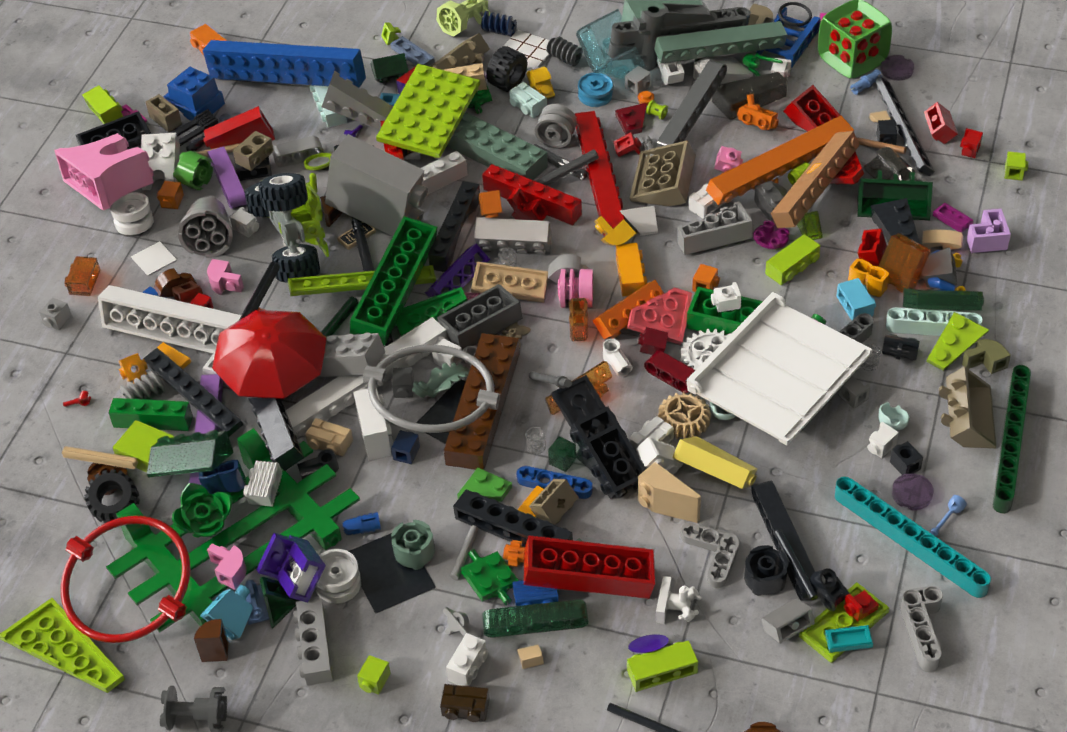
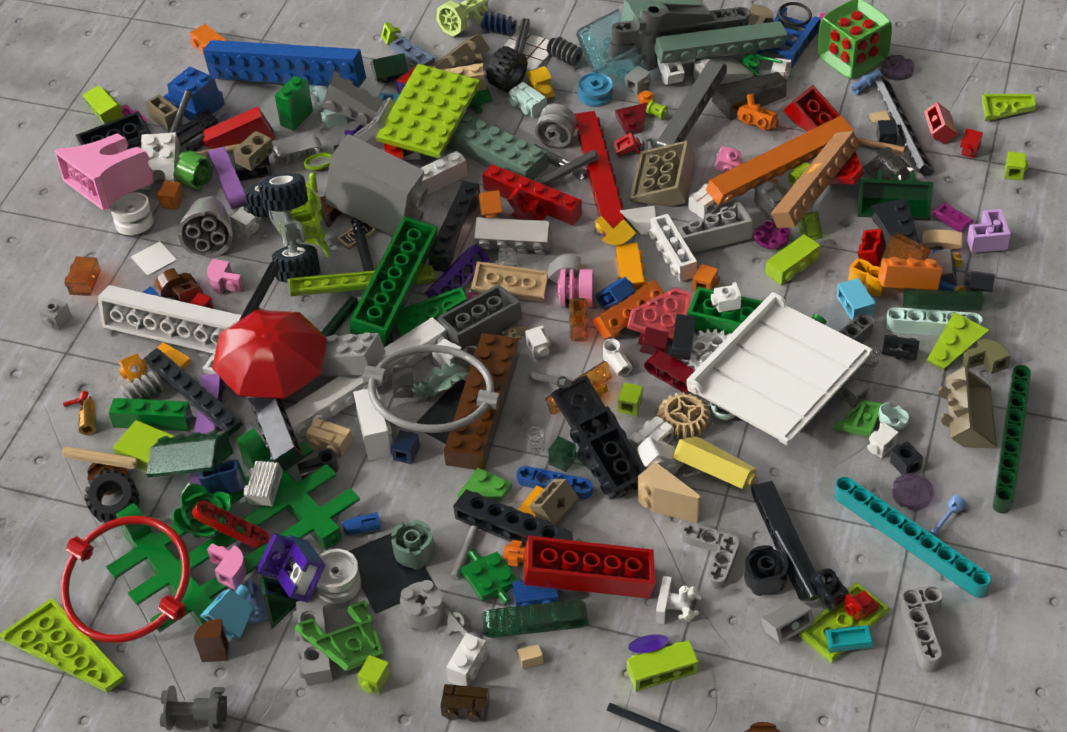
none -> pearl gold hinge [78,398,96,435]
none -> dark grey bar [169,90,192,133]
none -> red beam [192,501,269,549]
none -> green brick [274,76,313,131]
none -> bright green wing [295,600,383,671]
none -> light grey beam [353,98,395,142]
none -> light grey brick [400,580,445,632]
none -> dark grey axle [514,18,530,53]
none -> white brick [525,325,550,359]
none -> blue brick [595,277,635,310]
none -> lime brick [618,382,643,416]
none -> white brick [649,214,697,282]
none -> black beam [671,314,696,360]
none -> bright green wing [834,400,883,437]
none -> orange brick [878,257,942,290]
none -> black brick [965,271,995,293]
none -> lime wing [981,94,1036,121]

